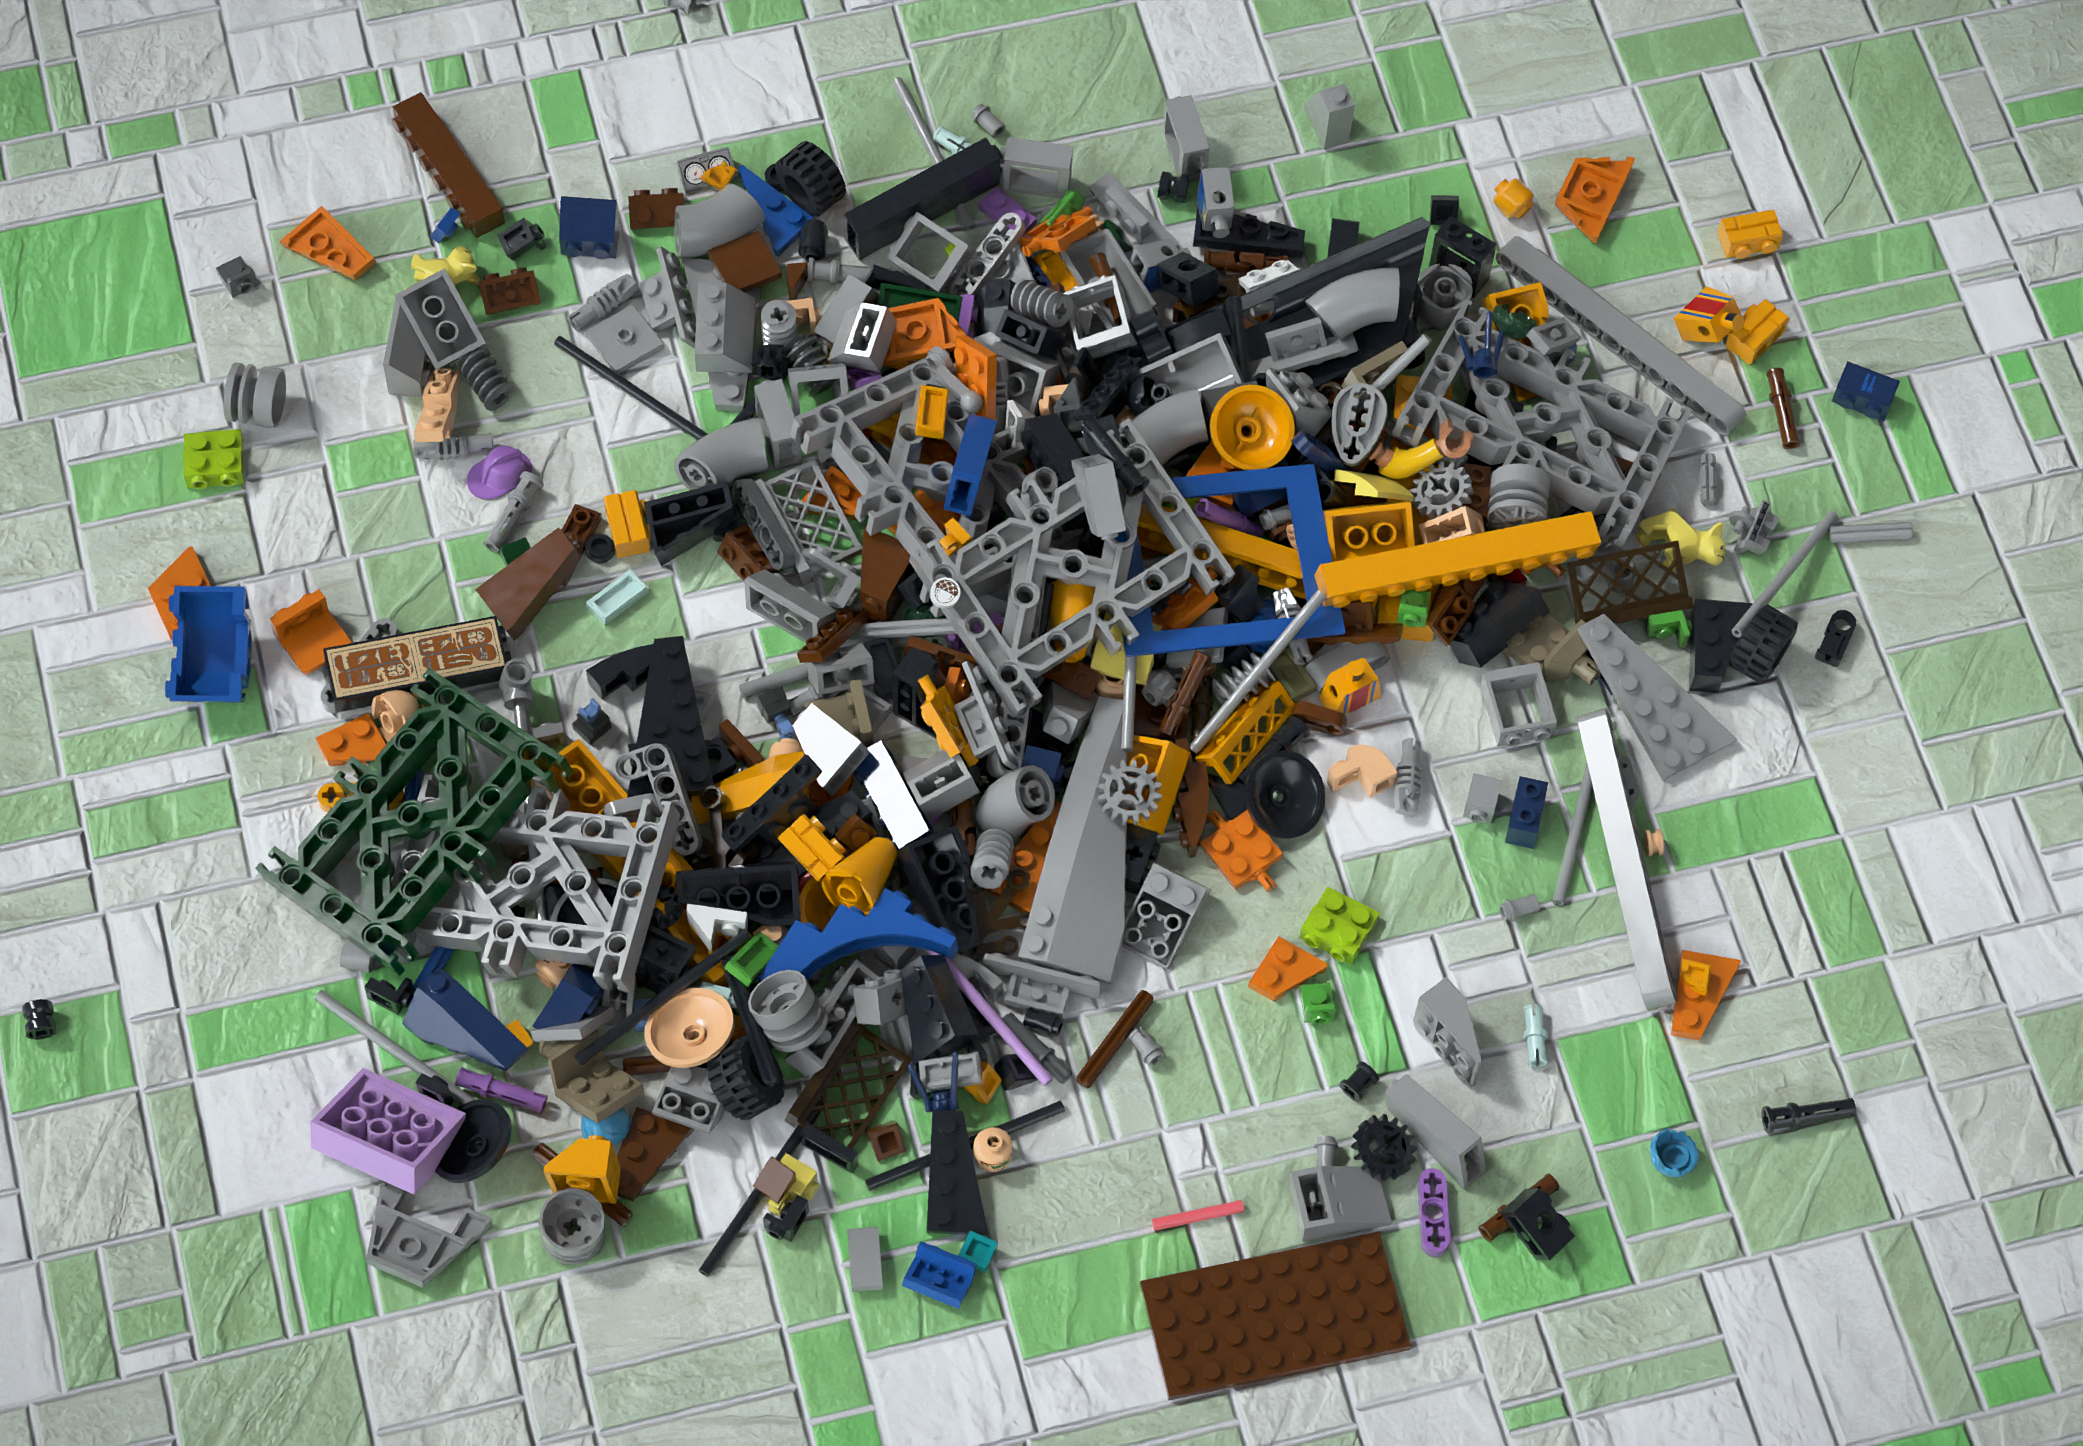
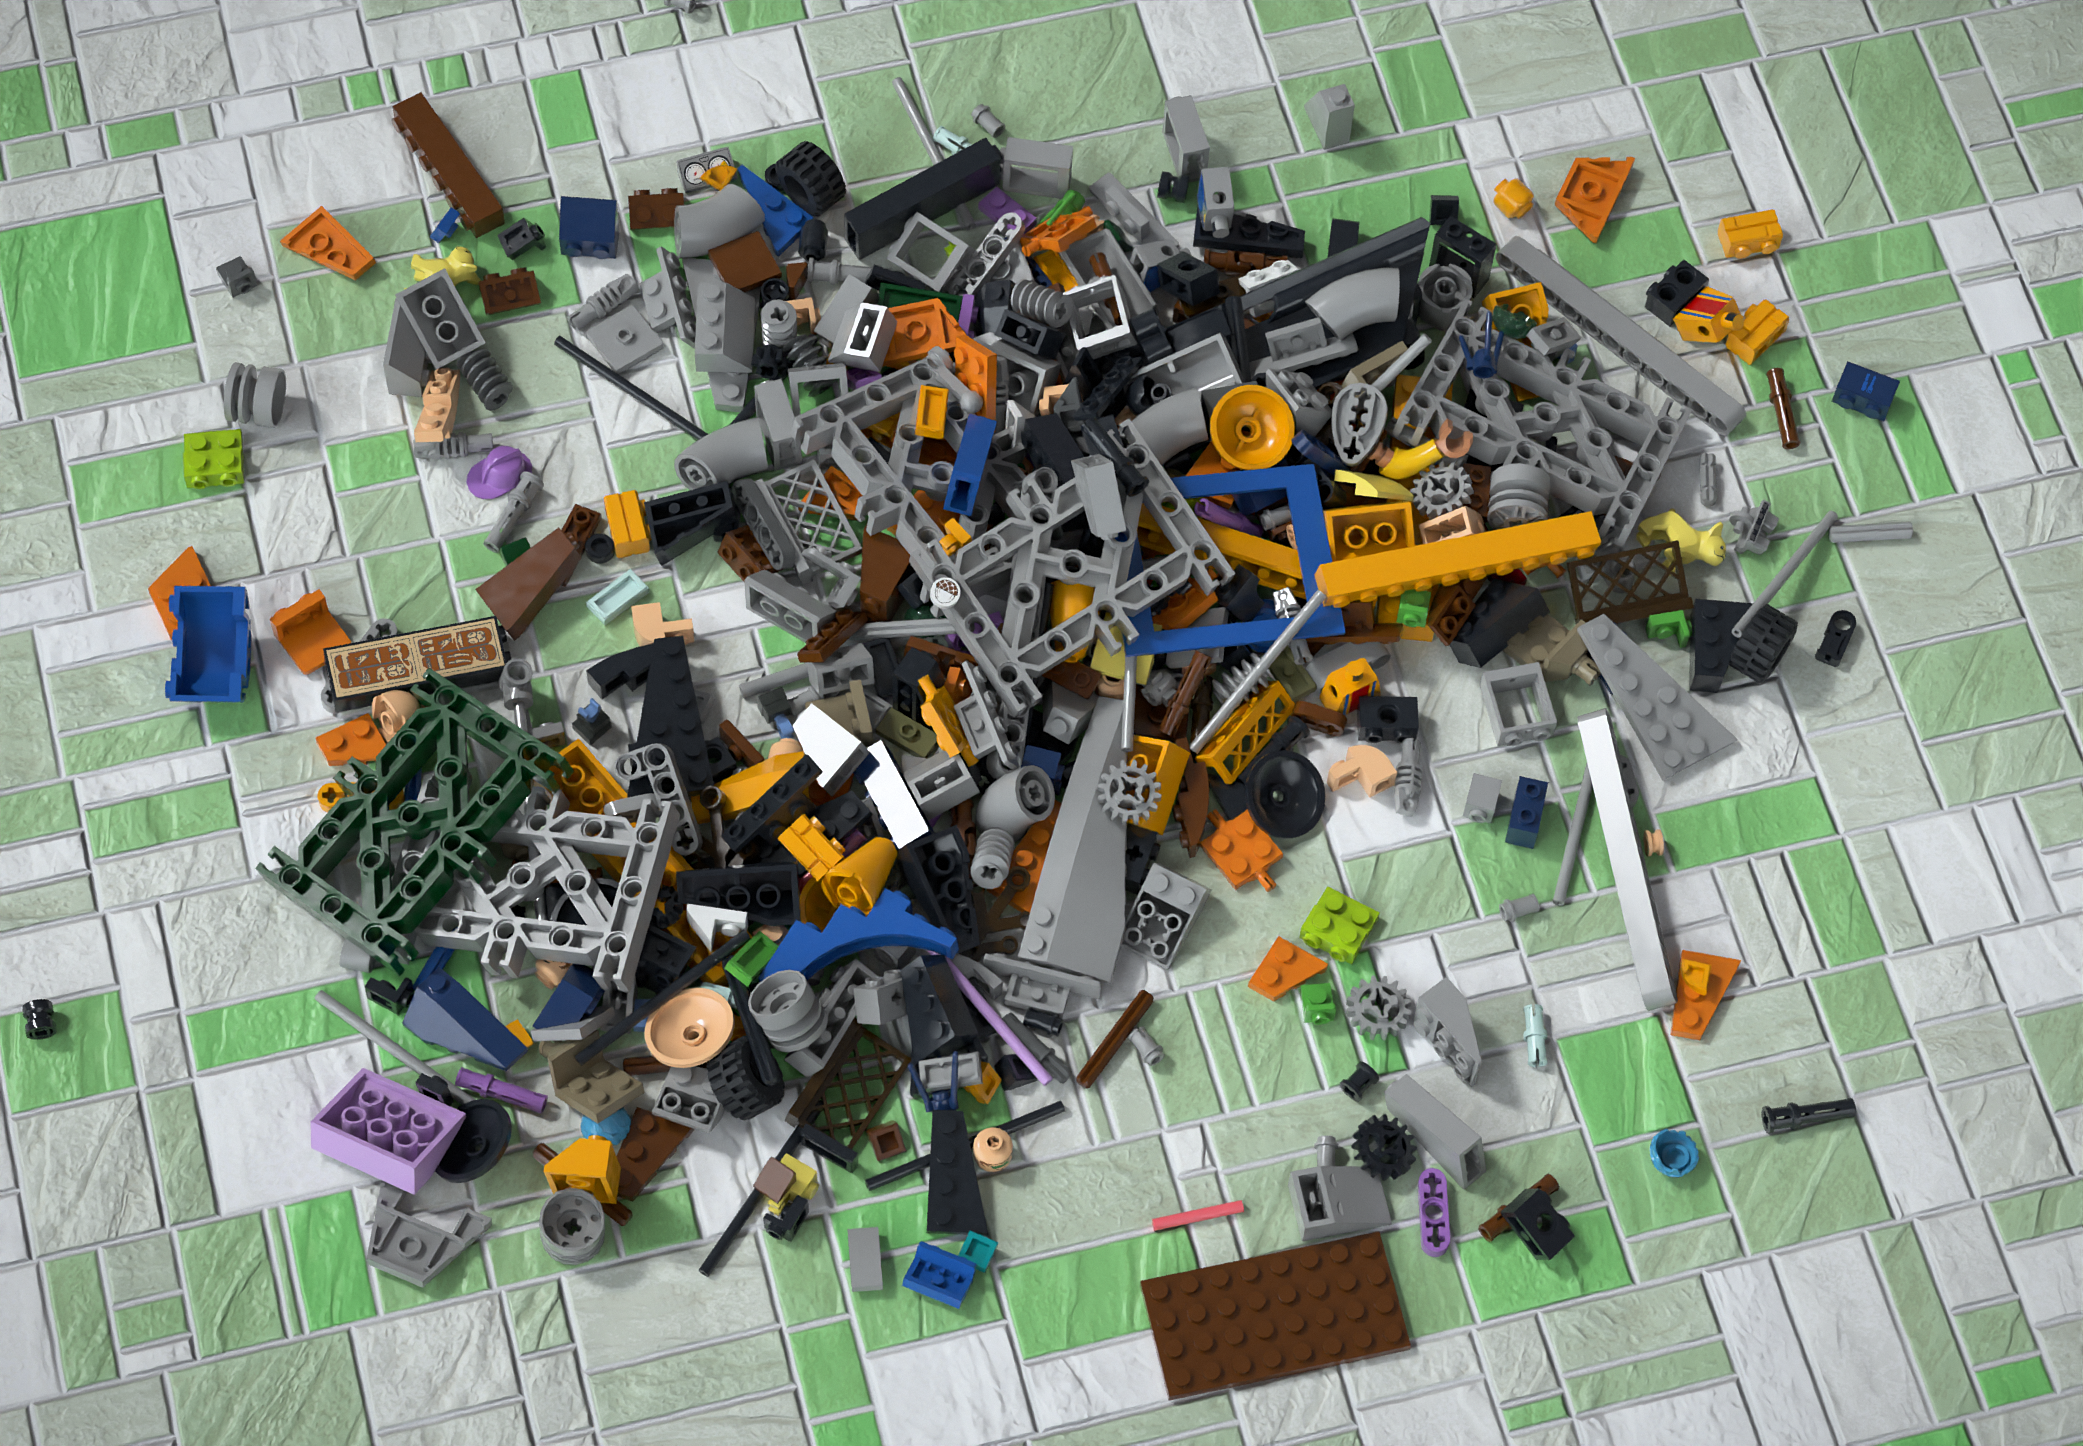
reddish brown plate [835,813,878,852] -> none
none -> light nougat brick [631,602,694,646]
none -> black wheel [761,278,789,308]
none -> olive plate [875,707,938,758]
none -> light grey gear [1346,975,1411,1040]
none -> black brick [1357,696,1419,743]
none -> black brick [1645,260,1709,327]

